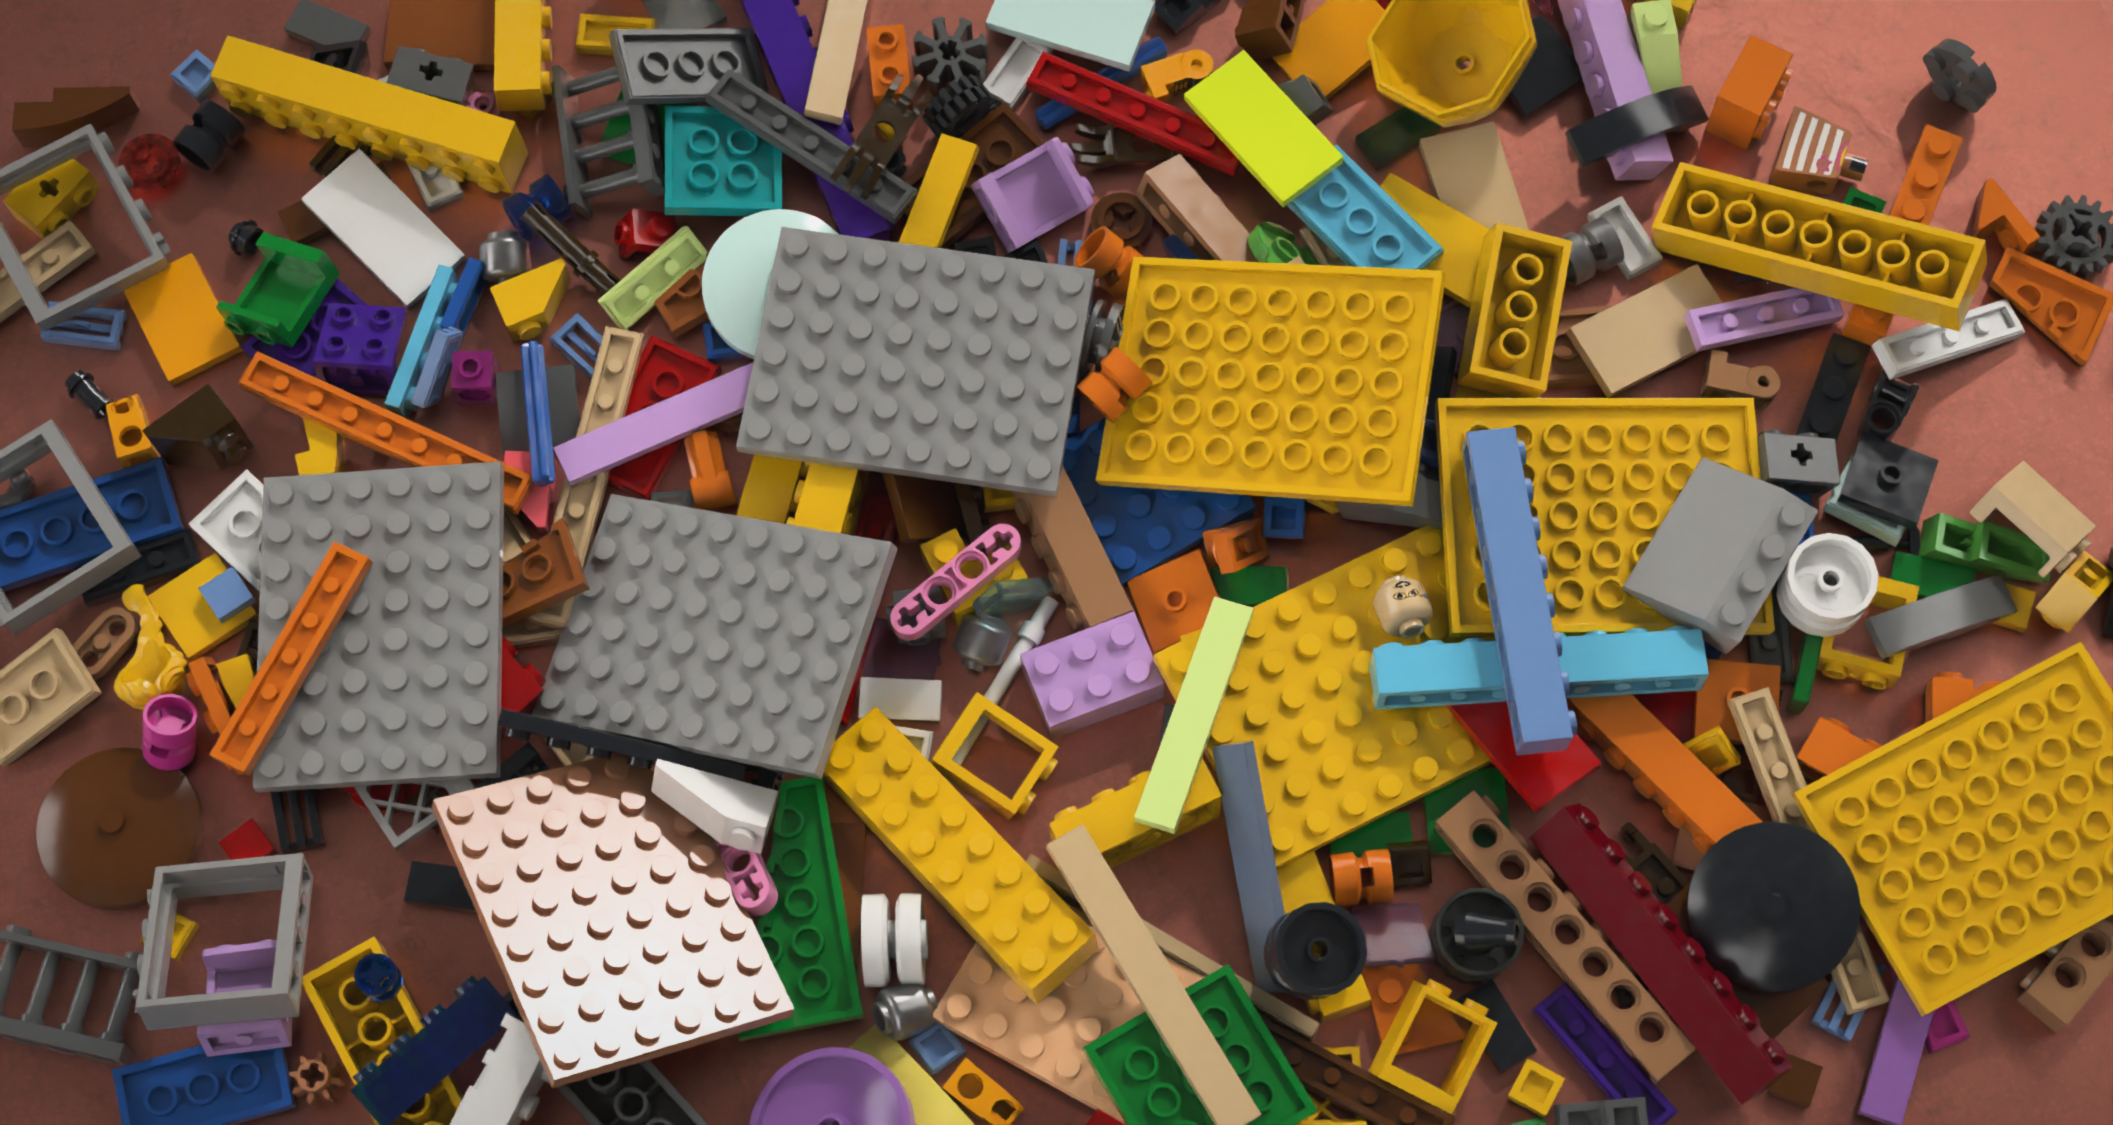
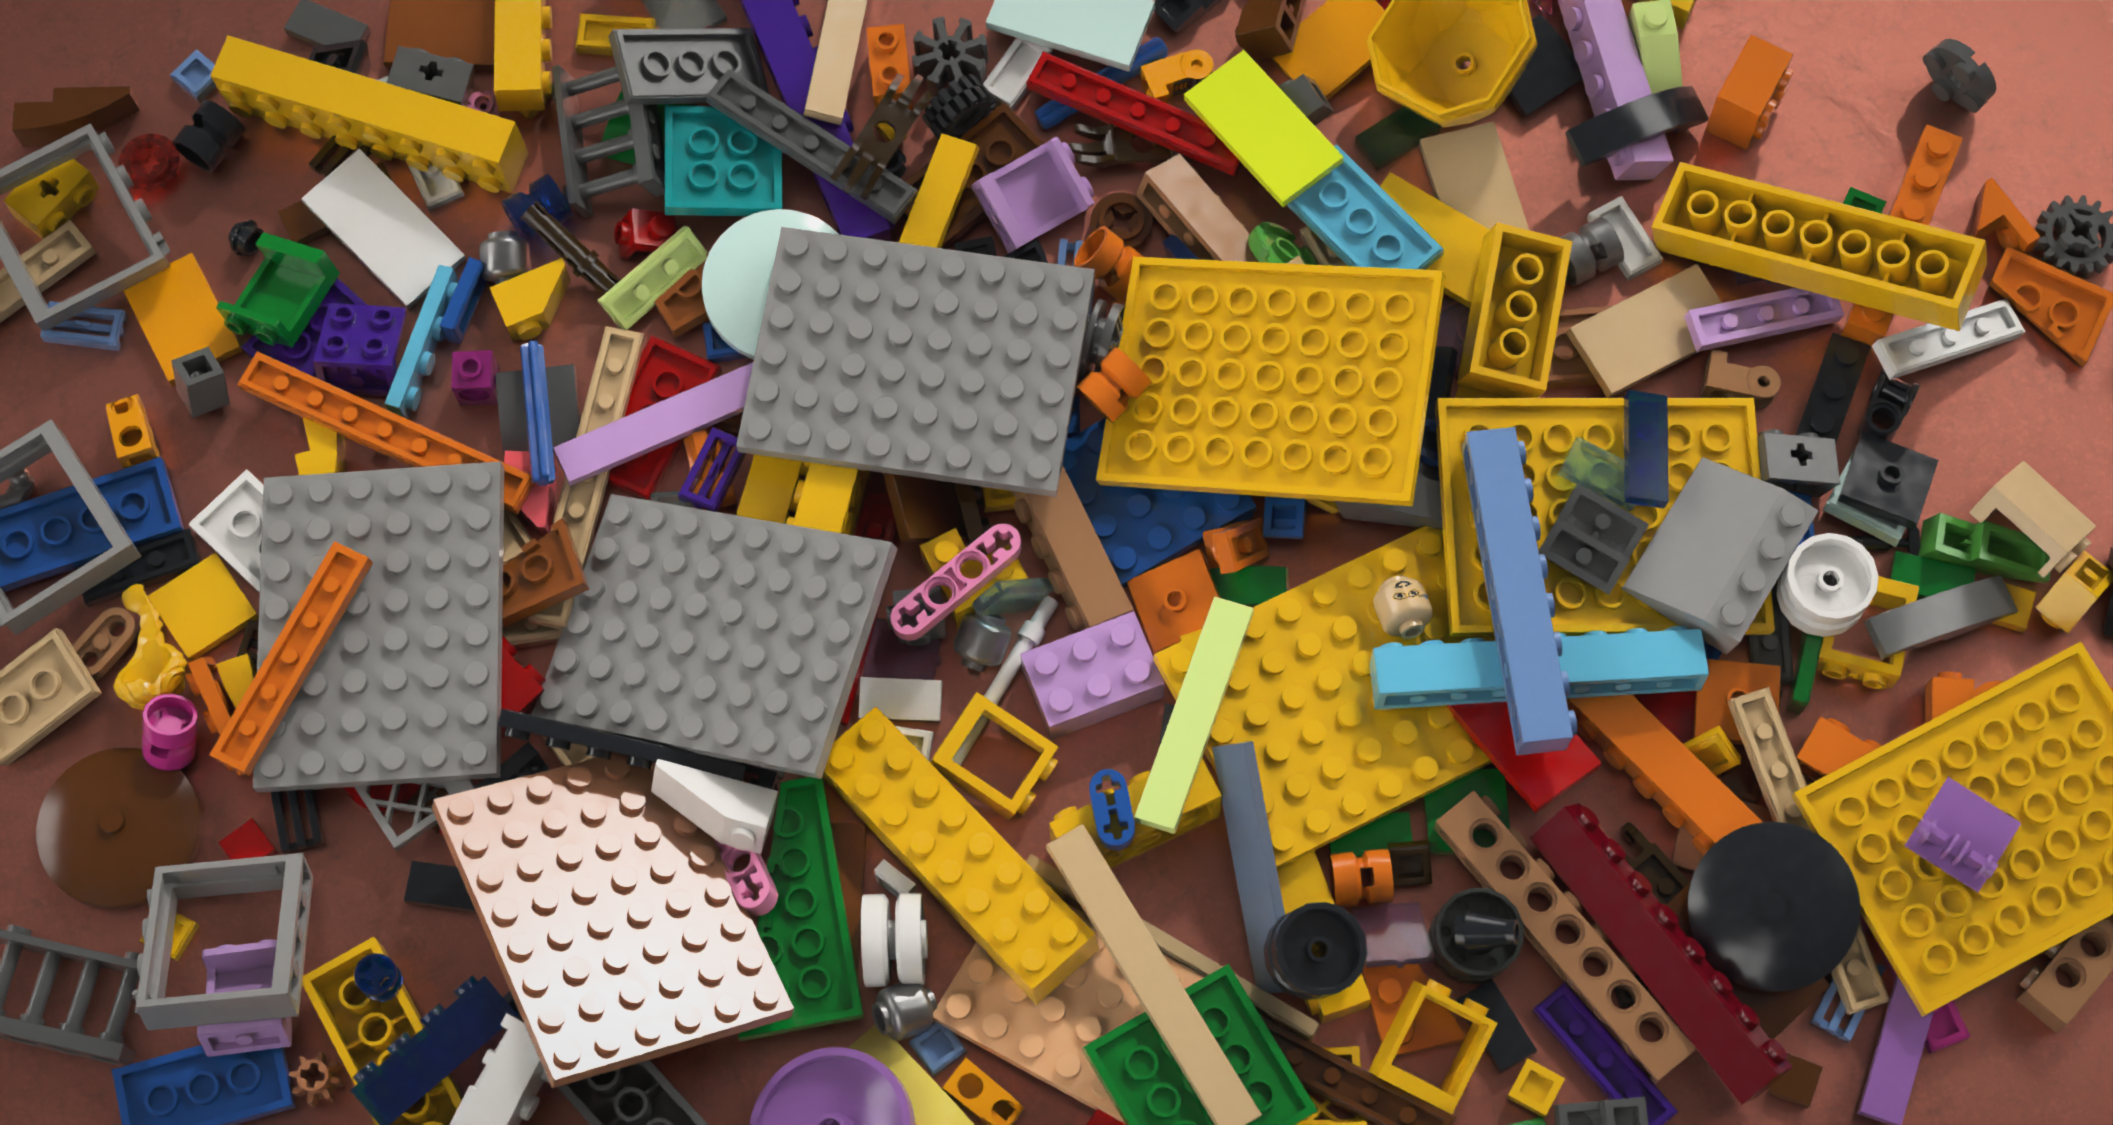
black pin [65,370,114,419] -> none
dark brown slope [142,384,254,470] -> none
medium blue tile [198,566,256,623] -> none
medium blue tile [411,326,464,408] -> none
medium blue tile [549,313,603,380] -> none
nougat torso [1769,106,1868,195] -> none
none -> dark grey brick [171,347,230,418]
none -> dark purple tile [678,427,747,512]
none -> white tile [874,859,918,898]
none -> blue beam [1089,769,1135,851]
none -> dark grey slope [1538,483,1649,595]
none -> clear light blue tile [1558,436,1650,511]
none -> clear blue tile [1624,390,1669,509]
none -> medium lavender hinge [1904,777,2021,893]

